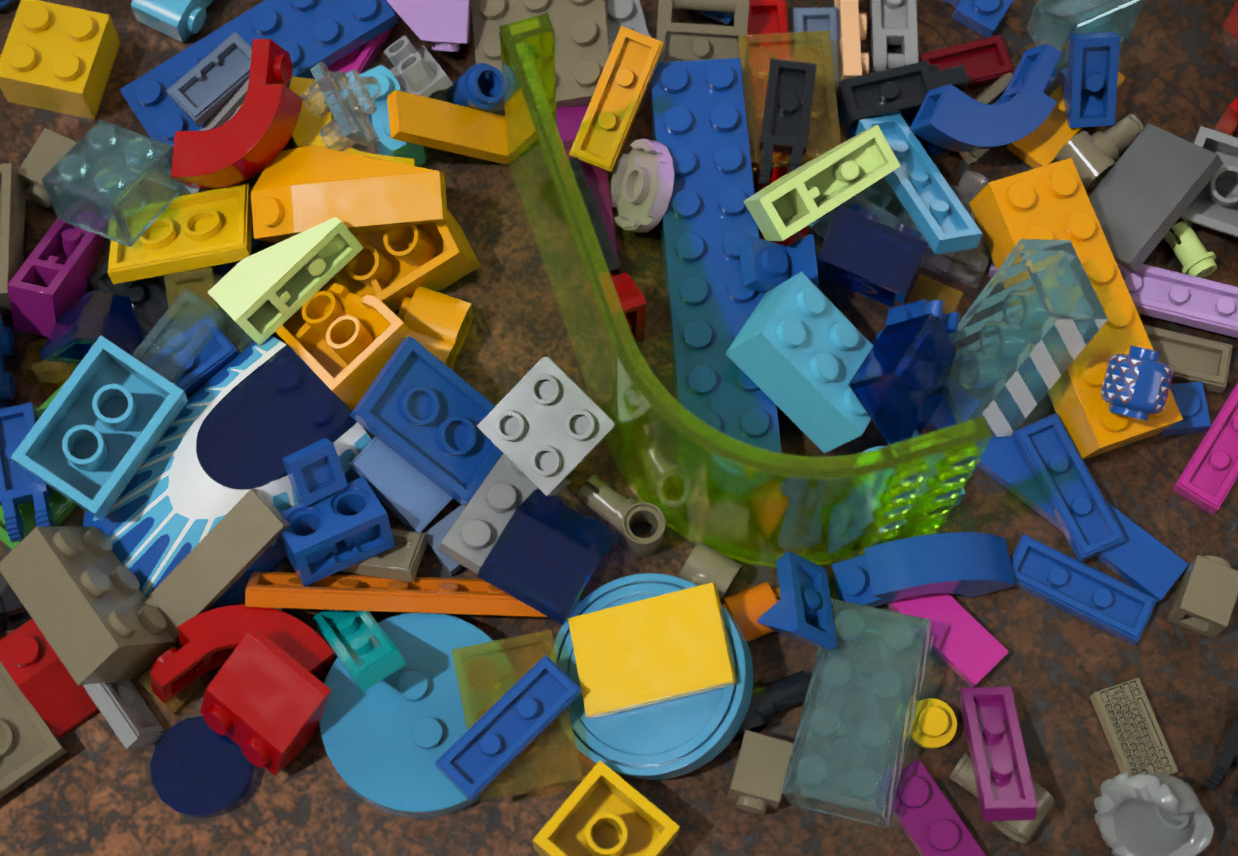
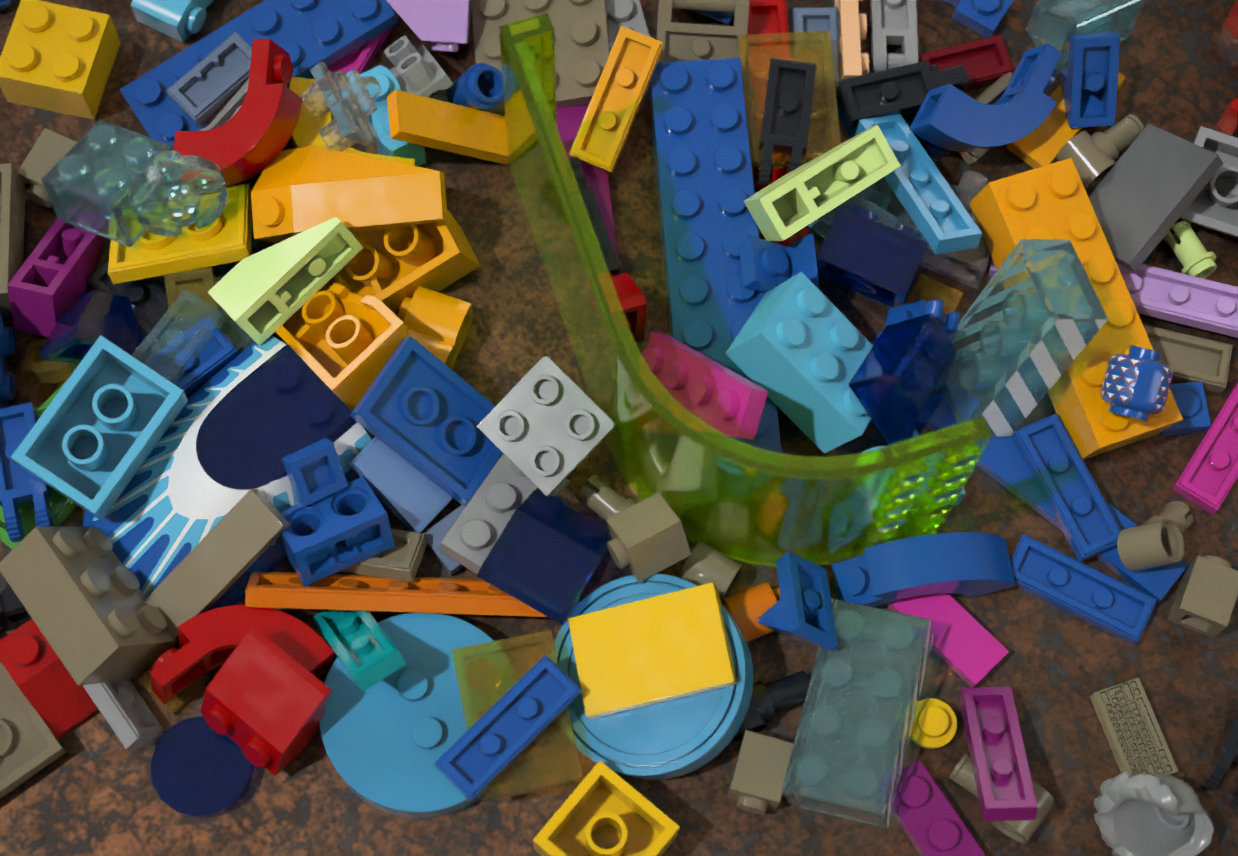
tile [610,139,674,233] -> none
none -> clear light blue plate [128,151,228,236]
none -> dark tan brick [606,492,692,582]
none -> dark pink wing [626,332,768,440]
none -> dark tan pin [1117,501,1194,572]

